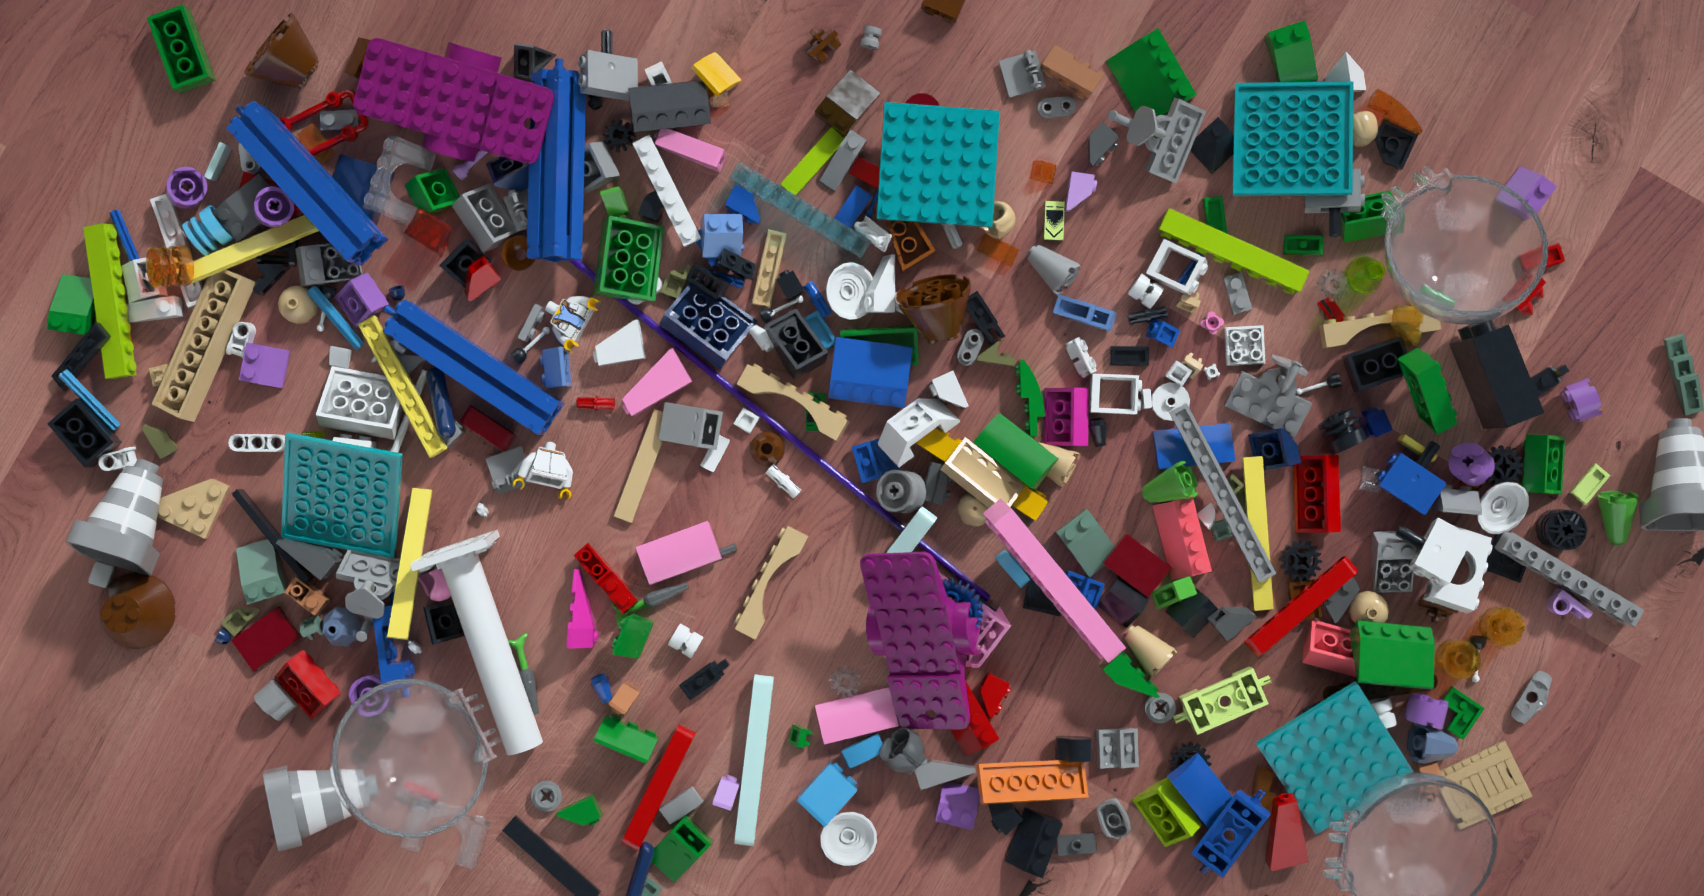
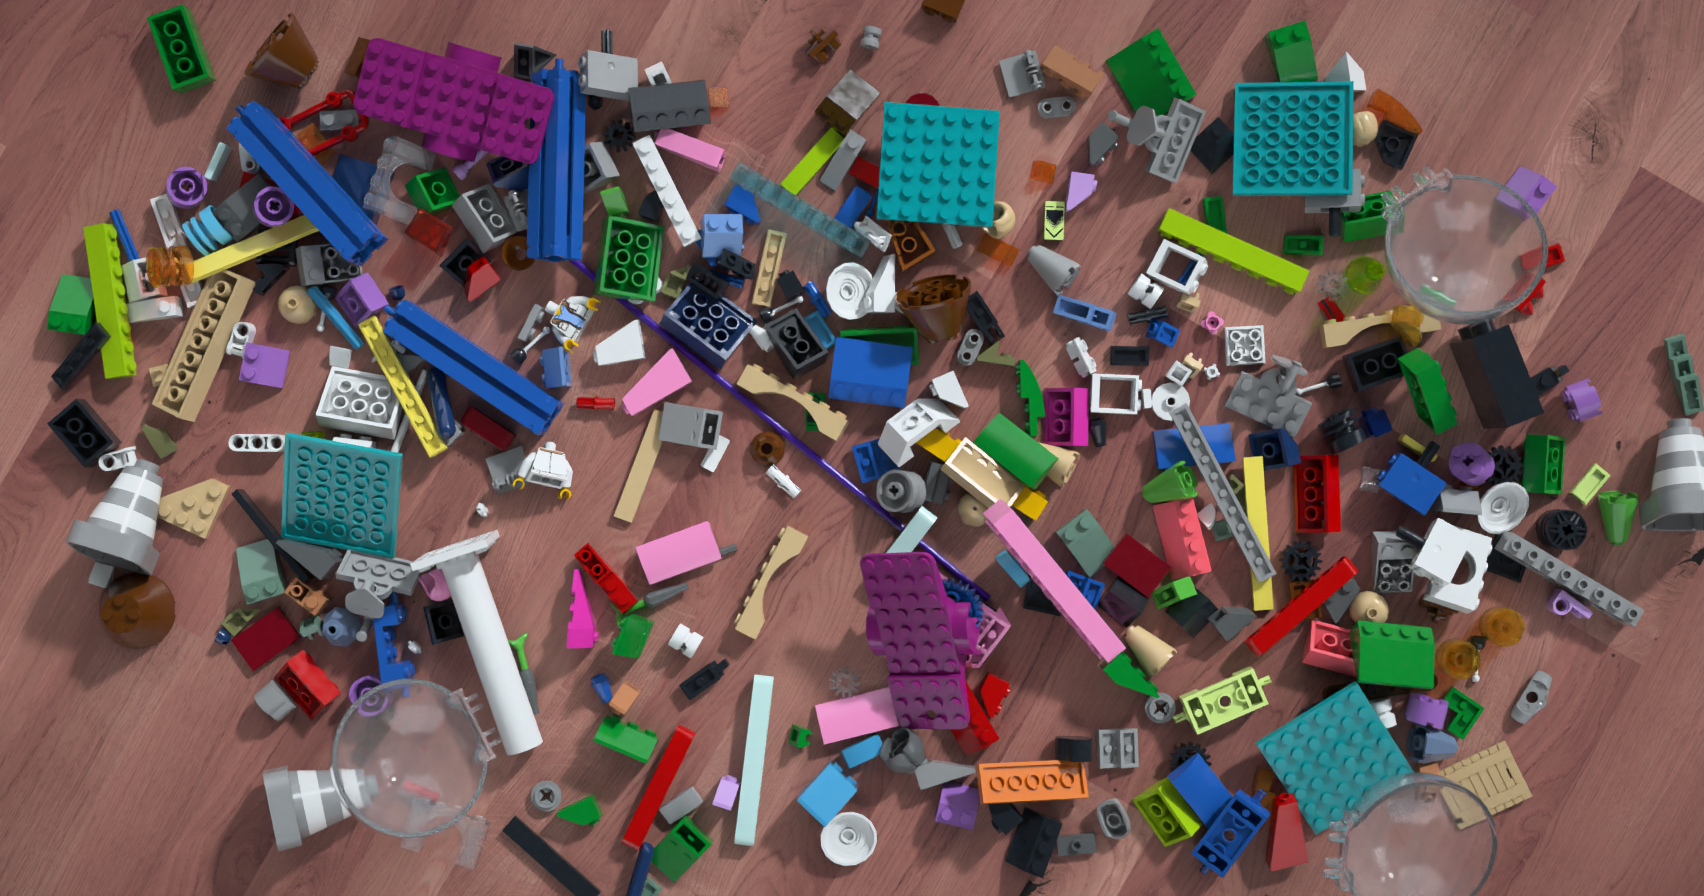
dark azure axle [59,370,120,431] -> none
light yellow tile [387,488,432,640] -> none
yellow slope [691,52,741,97] -> none
white tile [733,408,760,434] -> none
light grey plate [1222,272,1252,315] -> none

